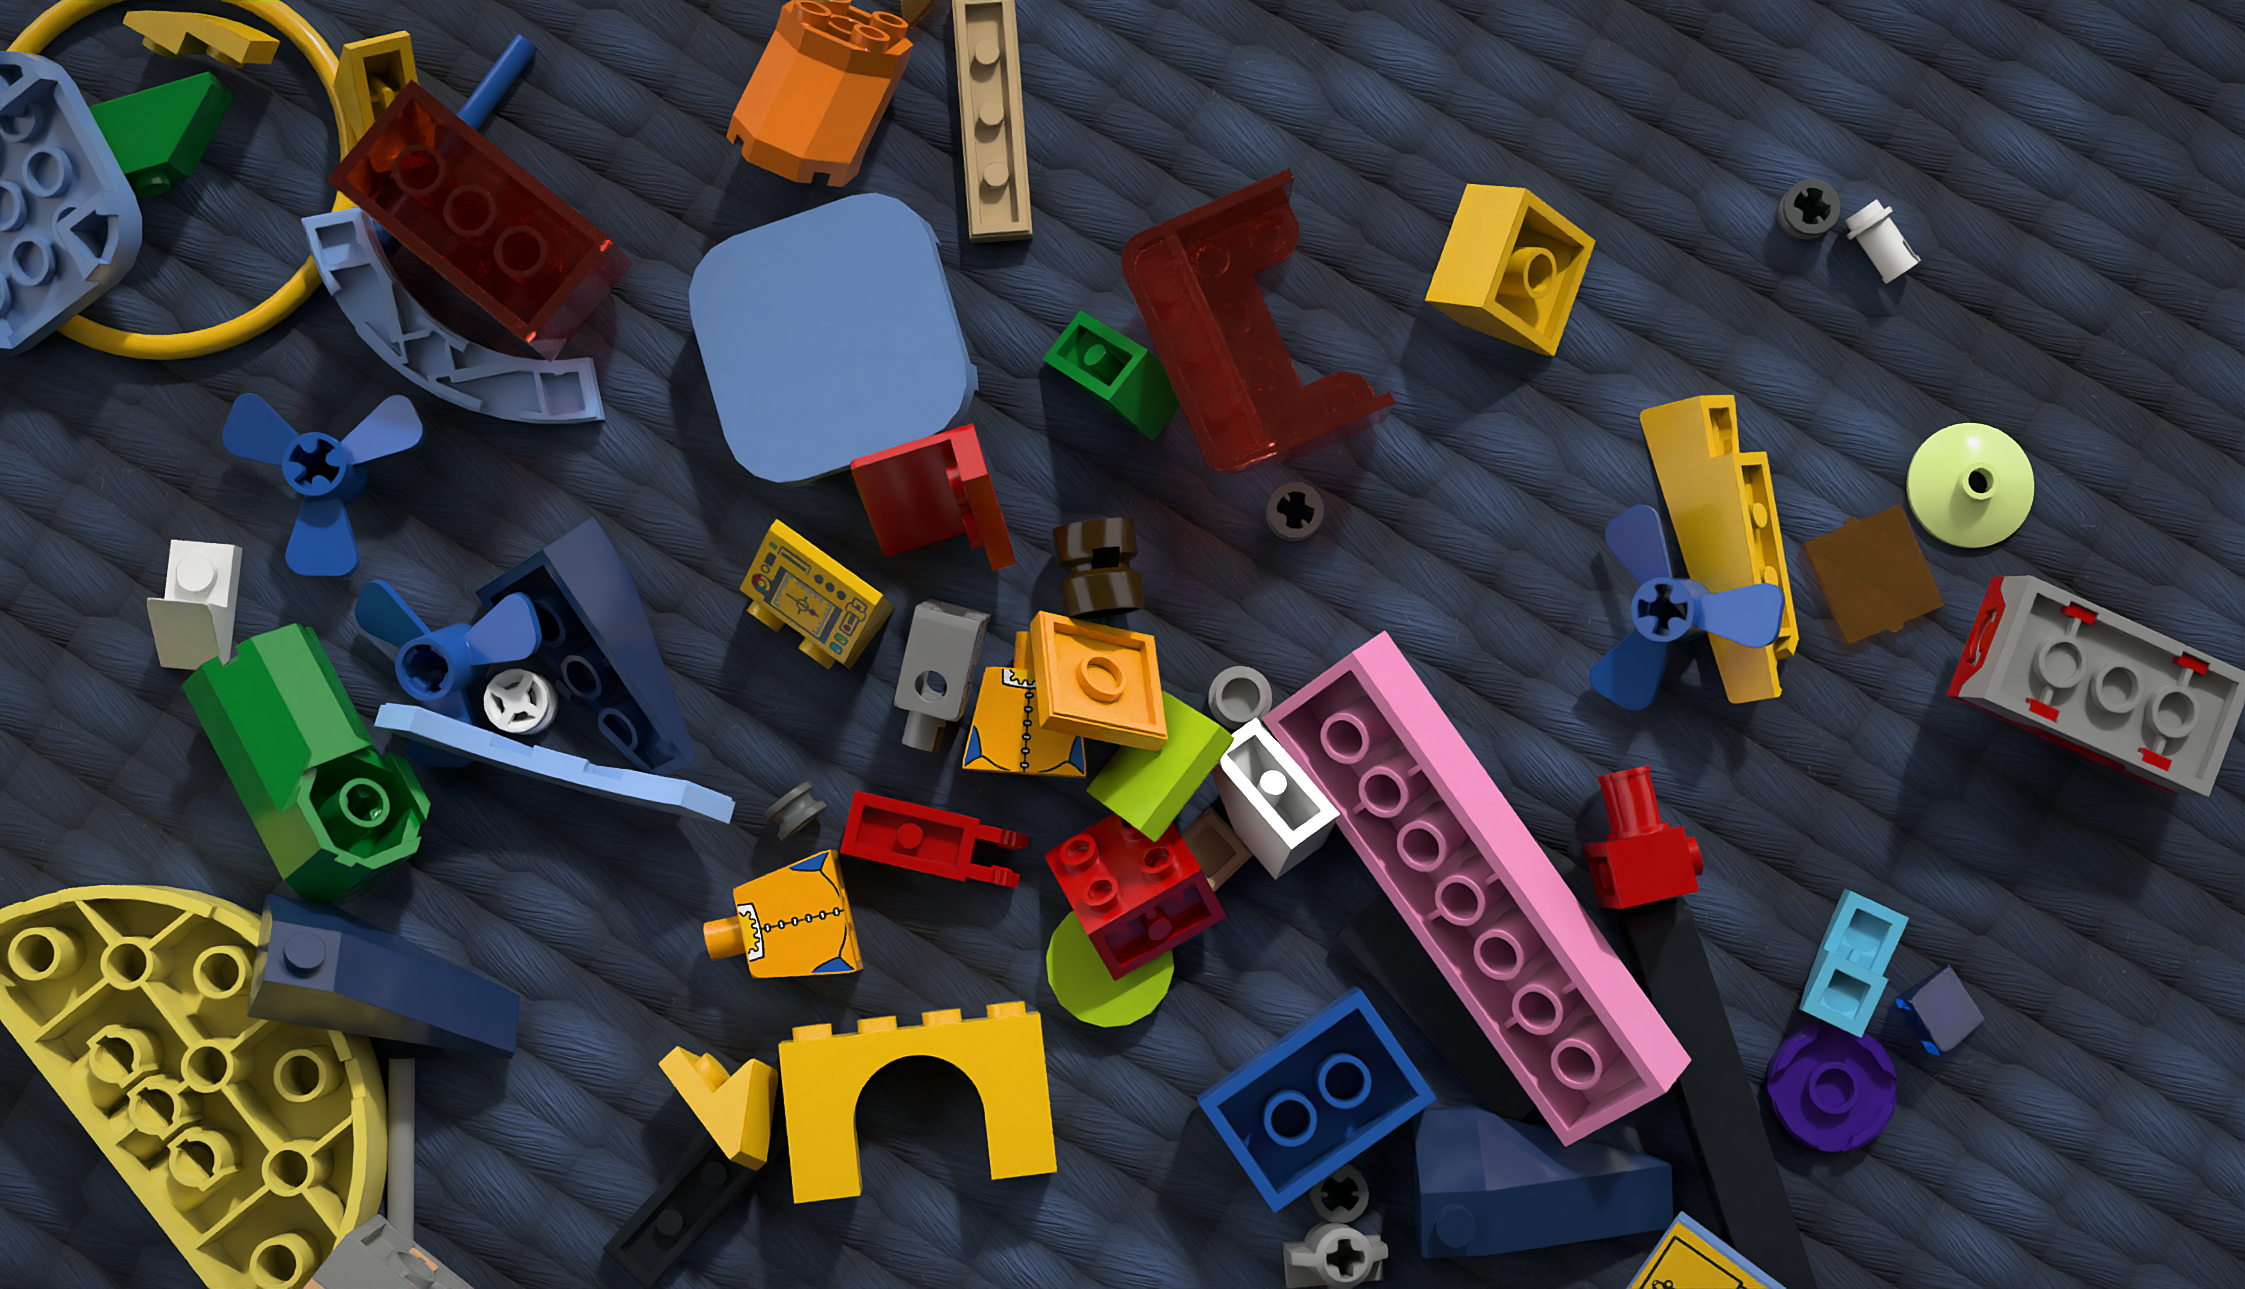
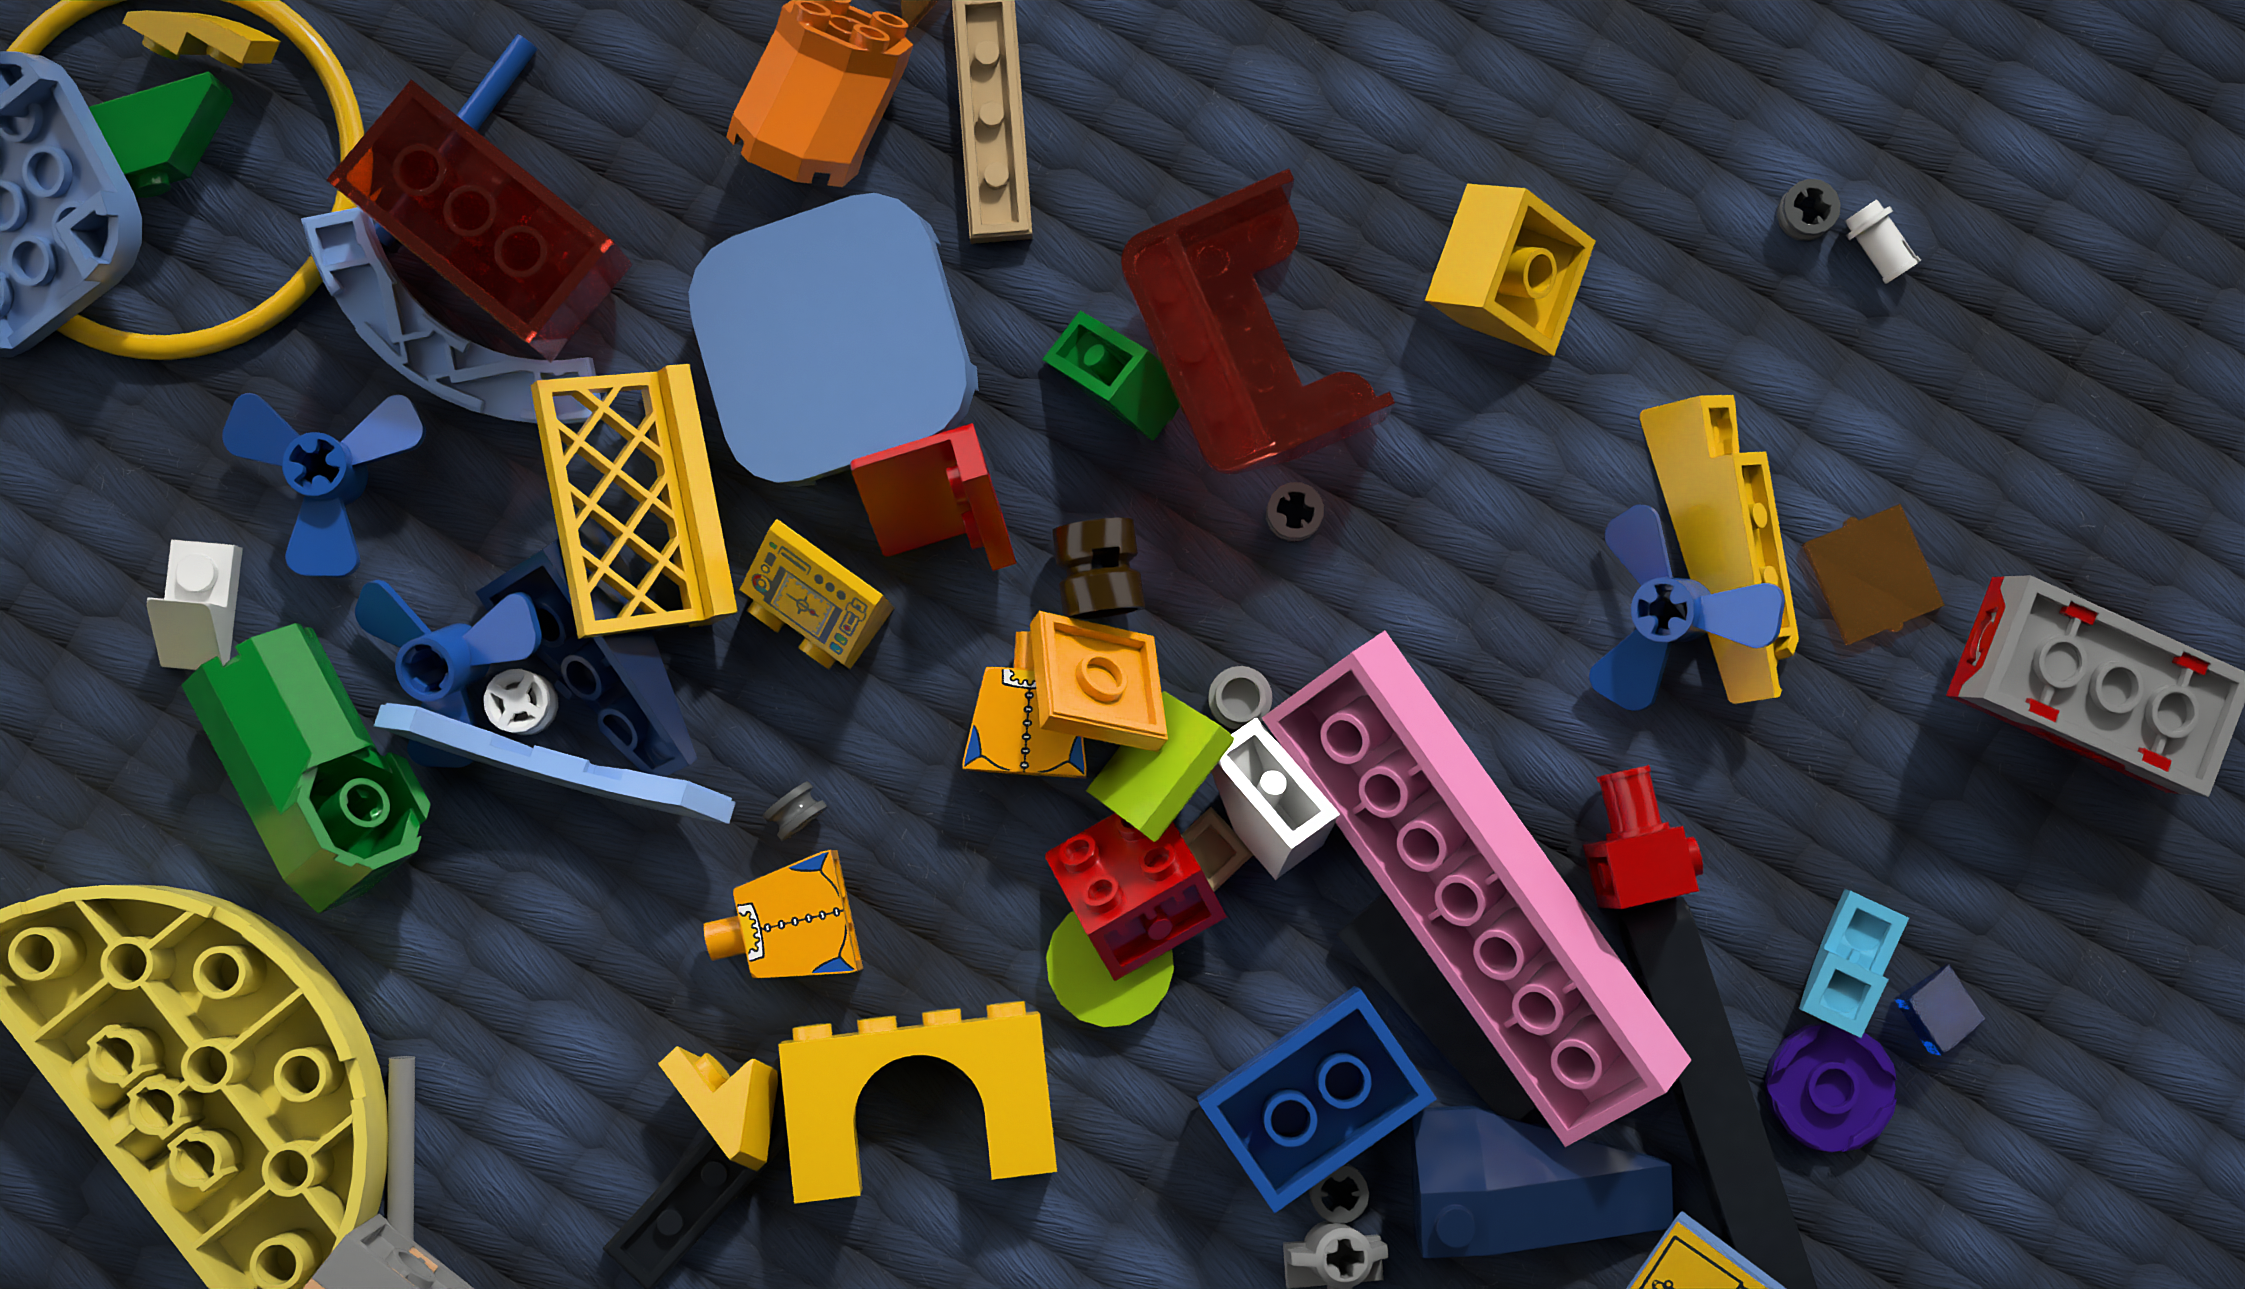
dark blue wedge [247,893,520,1059] -> none
yellow slope [334,31,430,168] -> none
red hinge [840,790,1030,889] -> none
light grey torso [894,598,991,752] -> none
yellowish green dish [1906,423,2034,549] -> none
none -> yellow fence [530,364,738,639]

